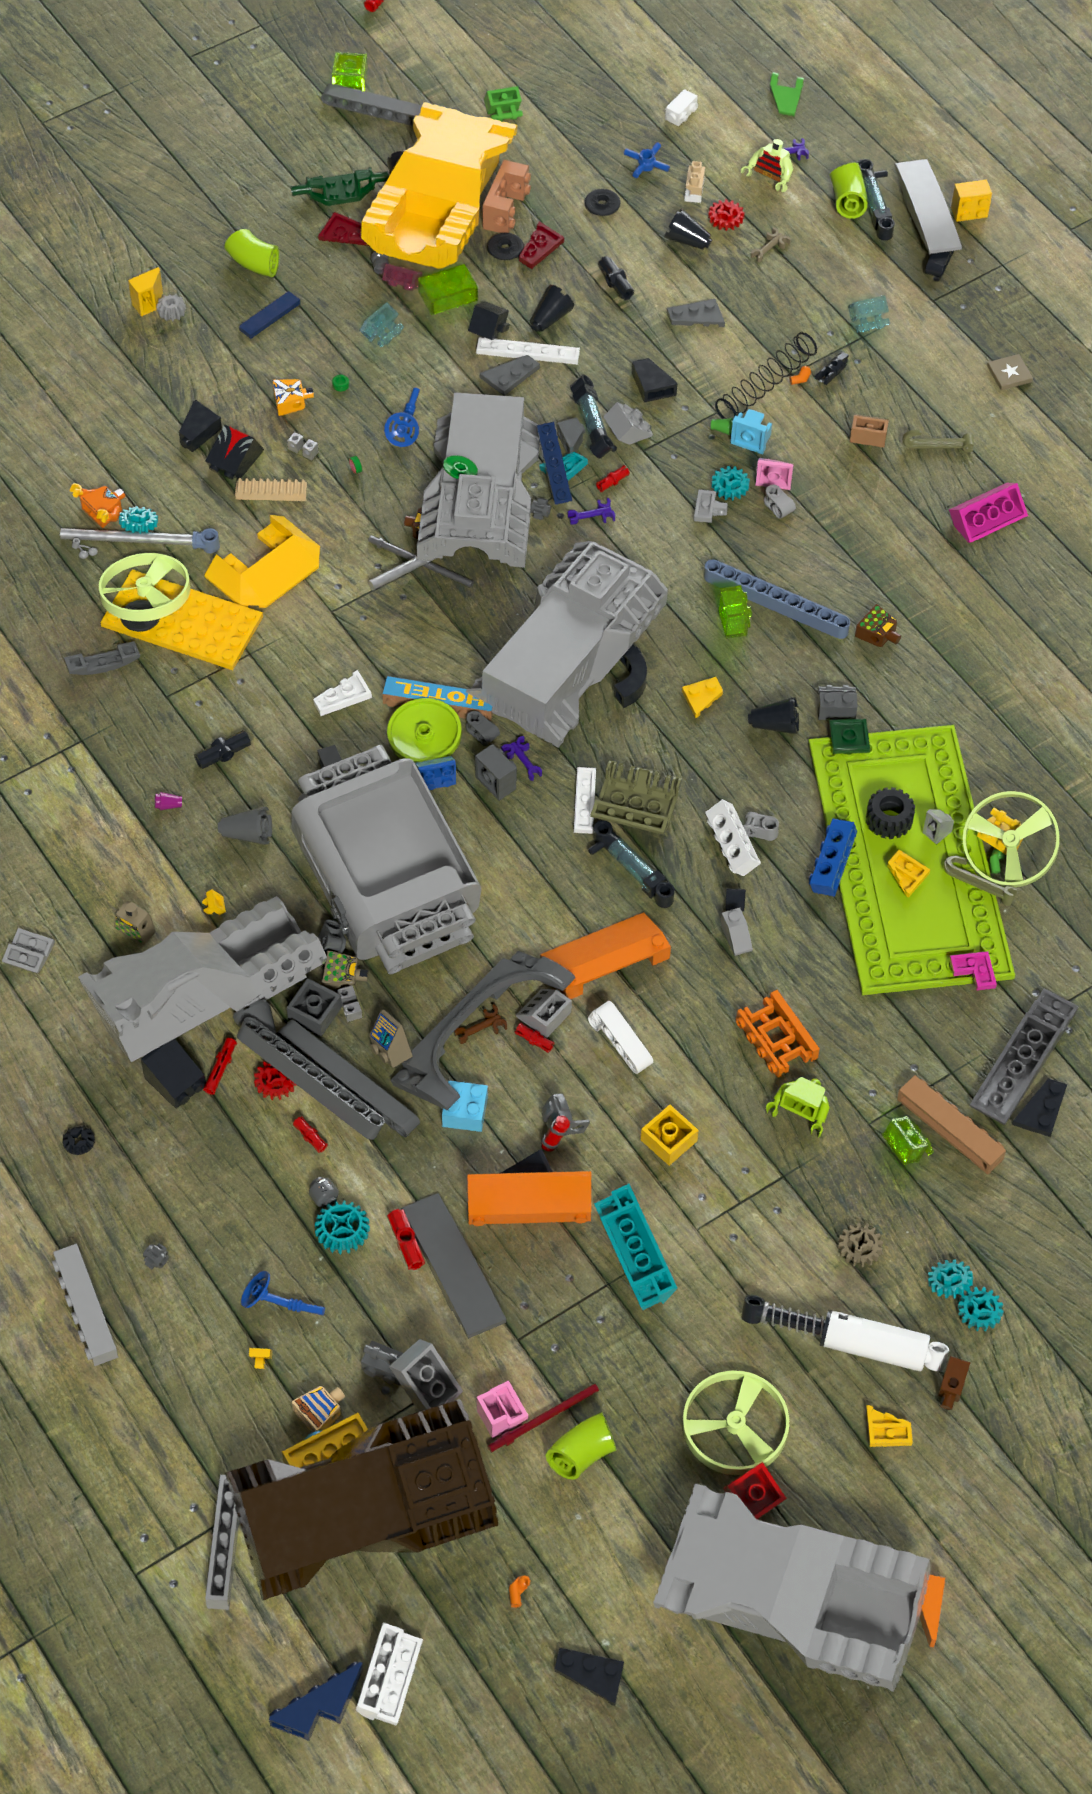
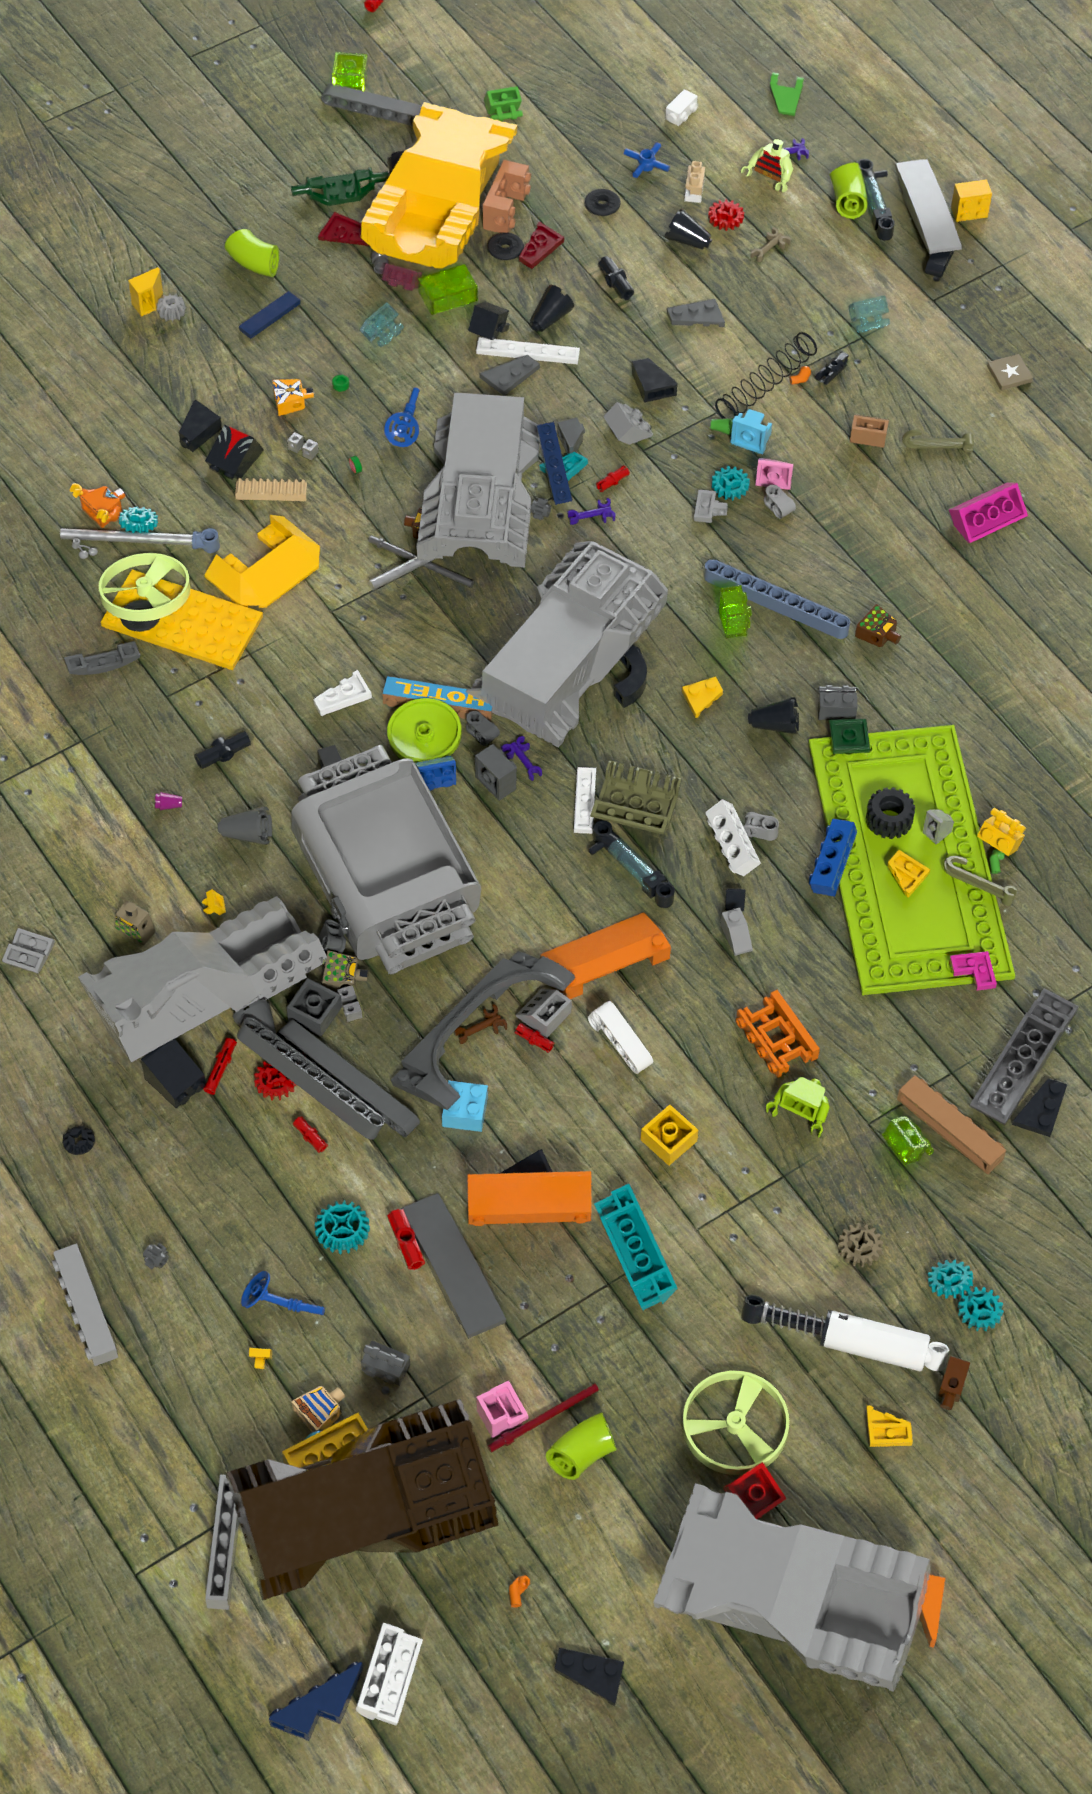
dark grey head [309,1177,339,1207] -> none
dark tan slope [369,1010,413,1068] -> none
light grey brick [389,1339,463,1411] -> none
green dish [443,455,478,479] -> none
dark grey piece [541,1094,590,1152] -> none
black piece [570,374,617,459] -> none
yellowish green piece [963,791,1060,887] -> none

